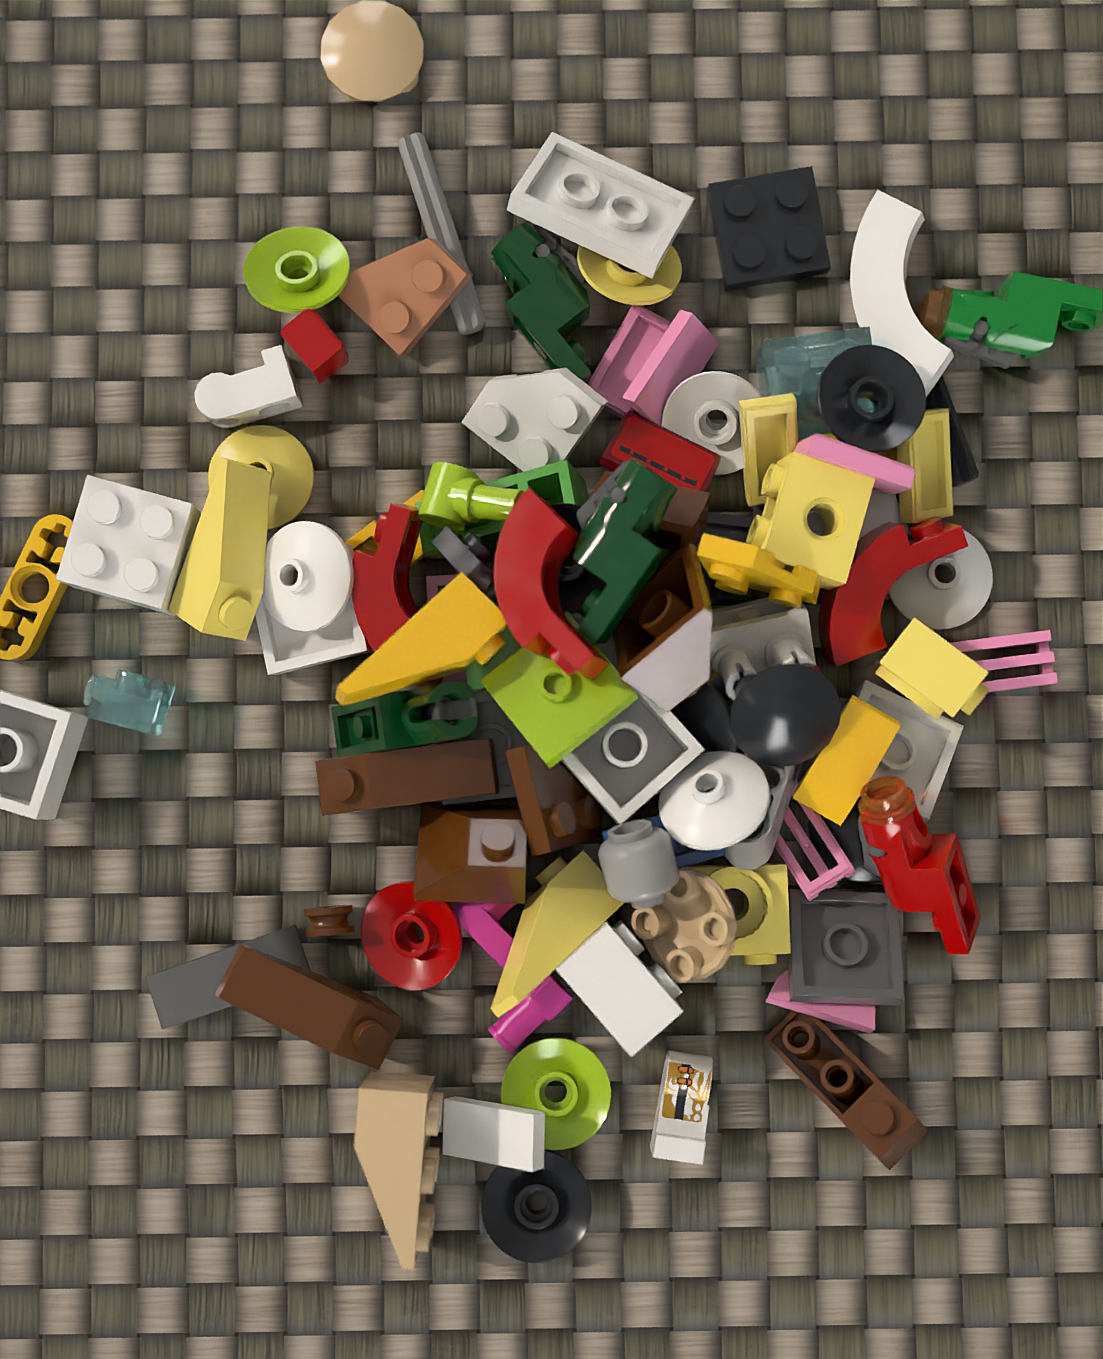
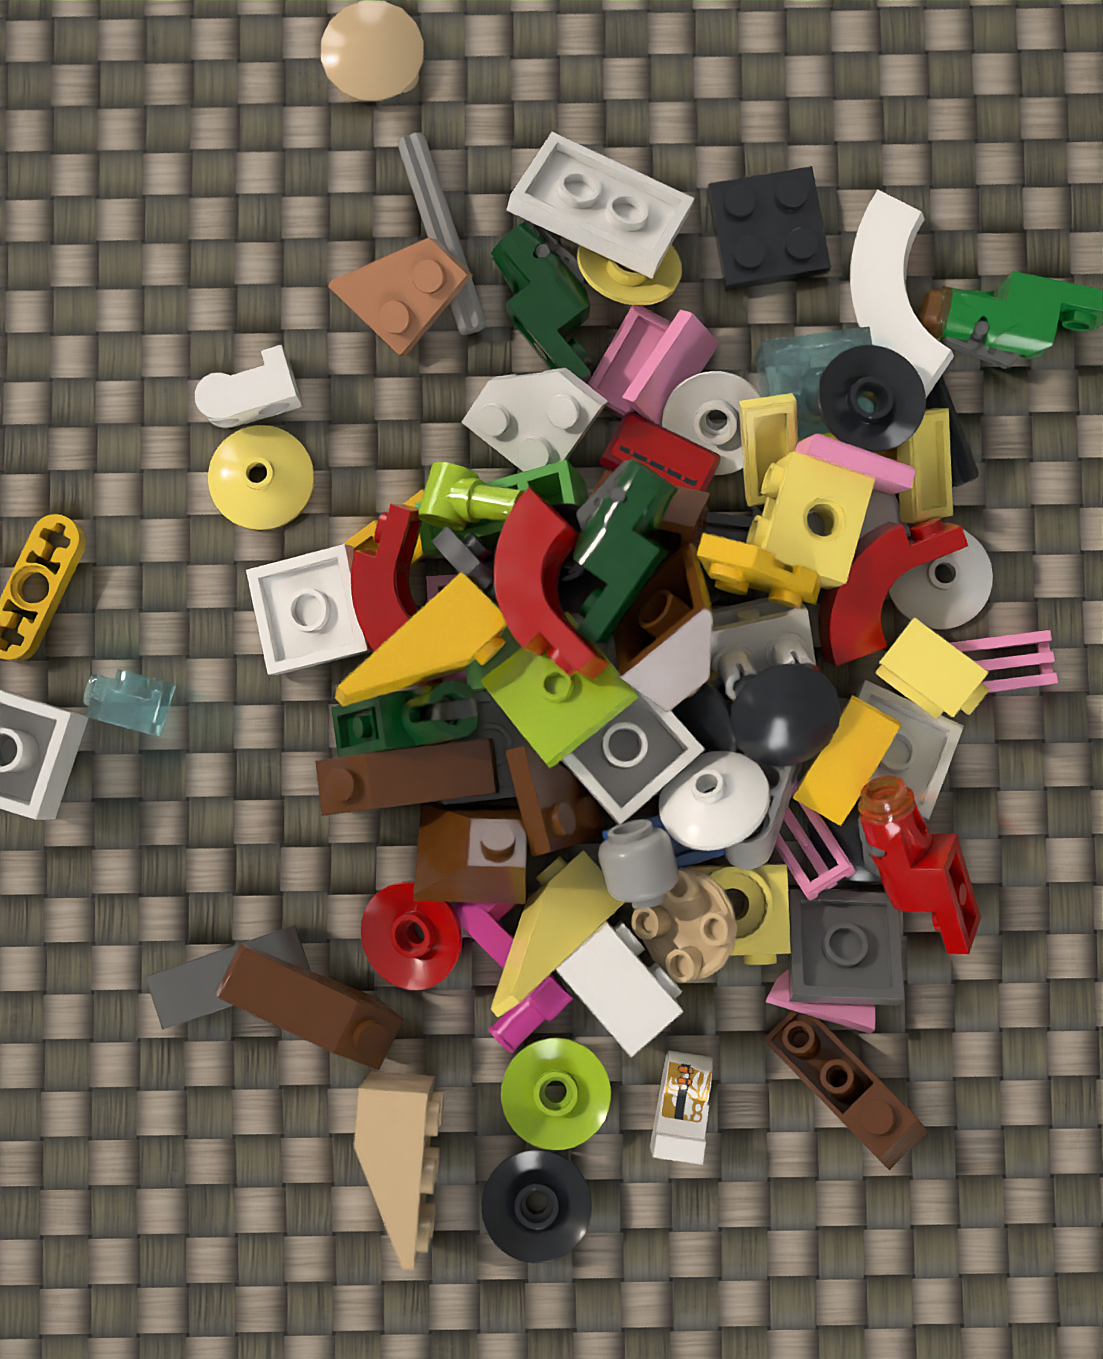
white brick [56,475,202,616] -> none
light yellow slope [168,457,271,641] -> none
lime dish [243,226,350,313] -> none
white dish [261,521,354,631] -> none
red slope [280,308,349,384] -> none
reddish brown bush [304,905,355,937] -> none
white tile [442,1096,545,1172] -> none

